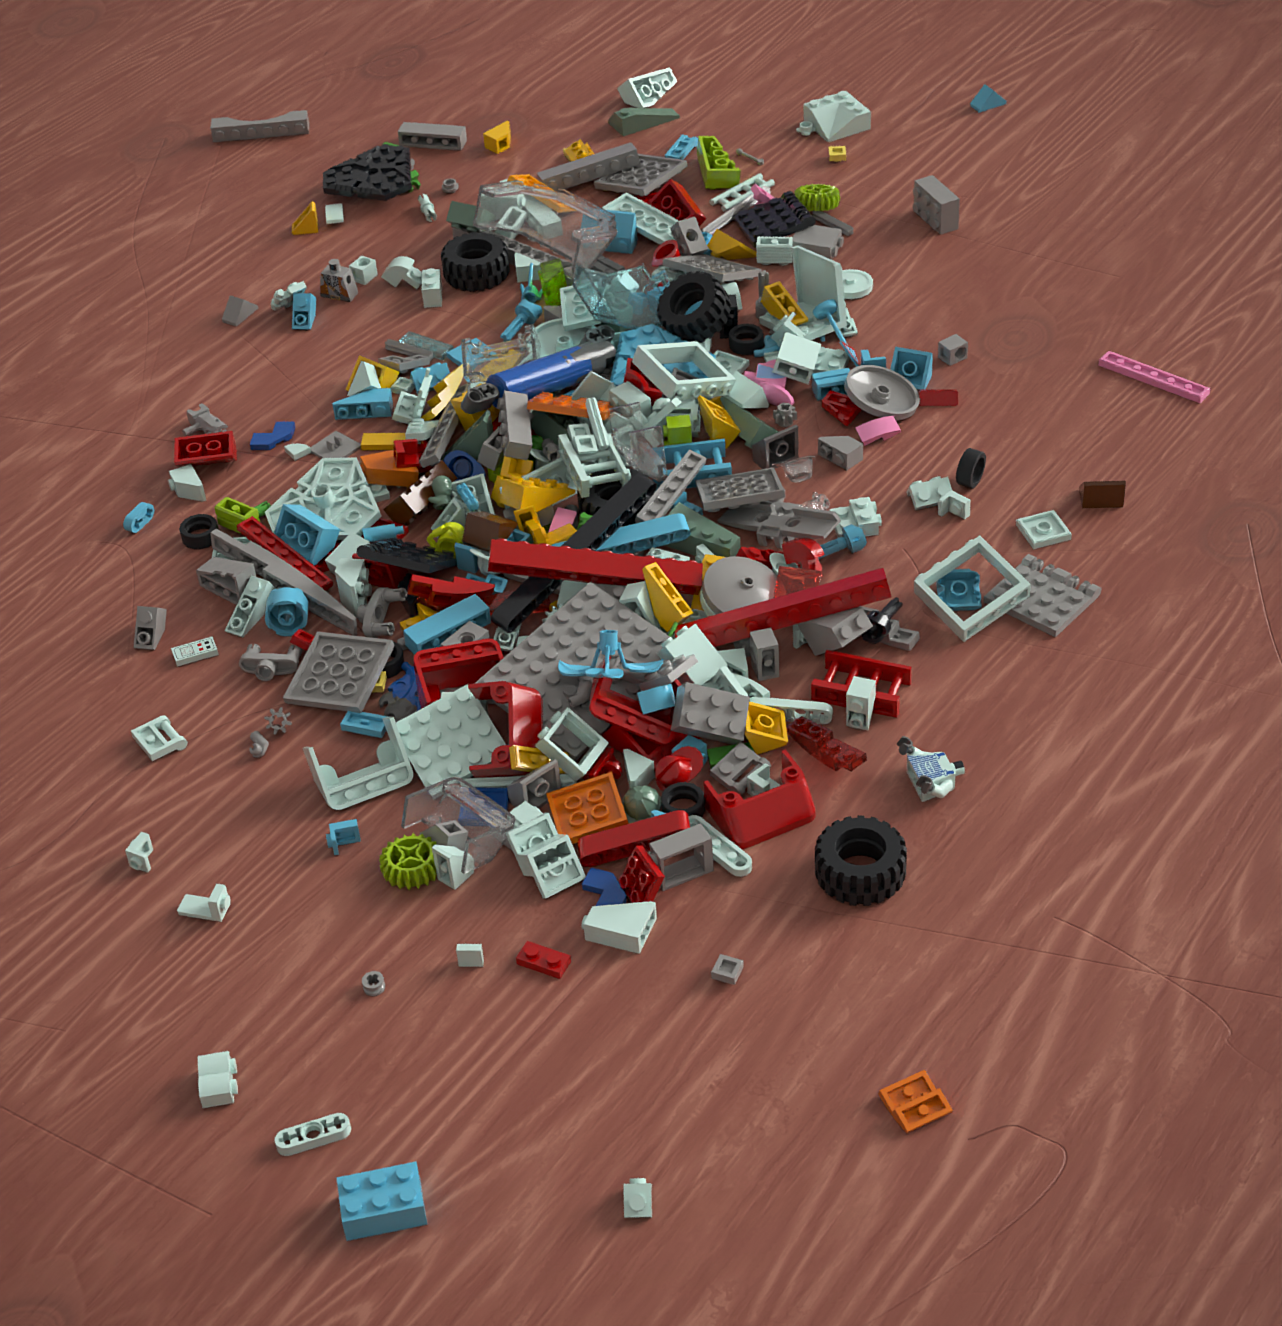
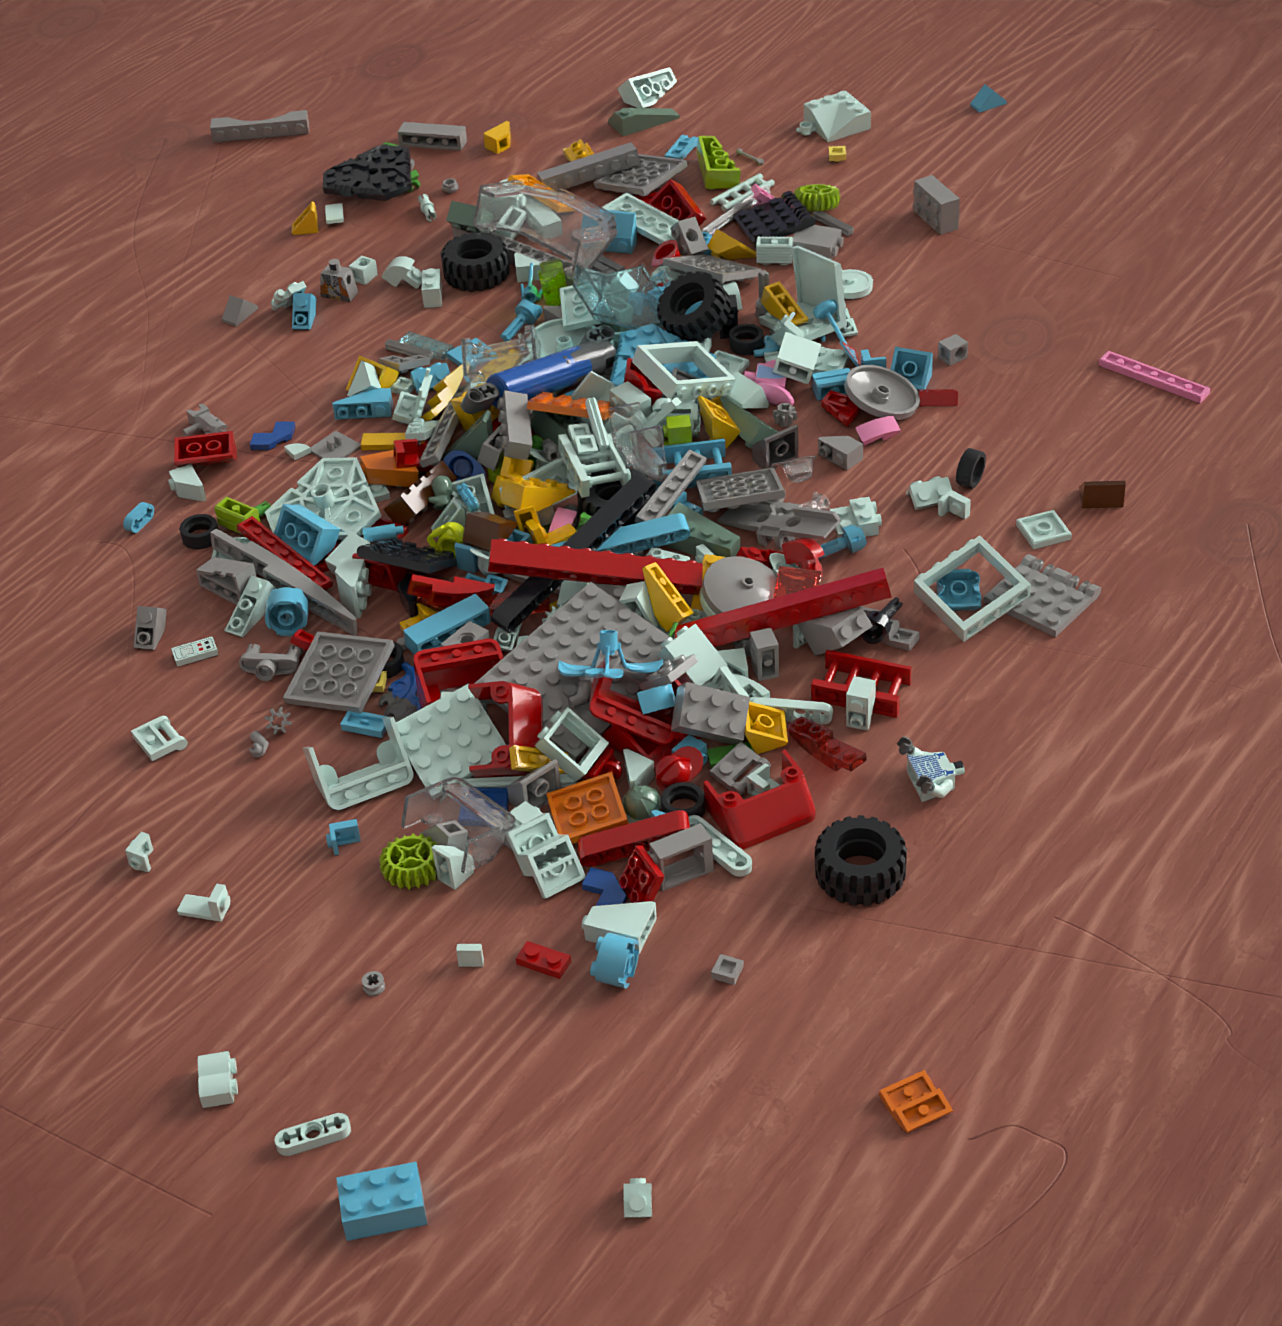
light grey connector [357,587,407,638] -> none
none -> medium azure brick [590,933,639,989]

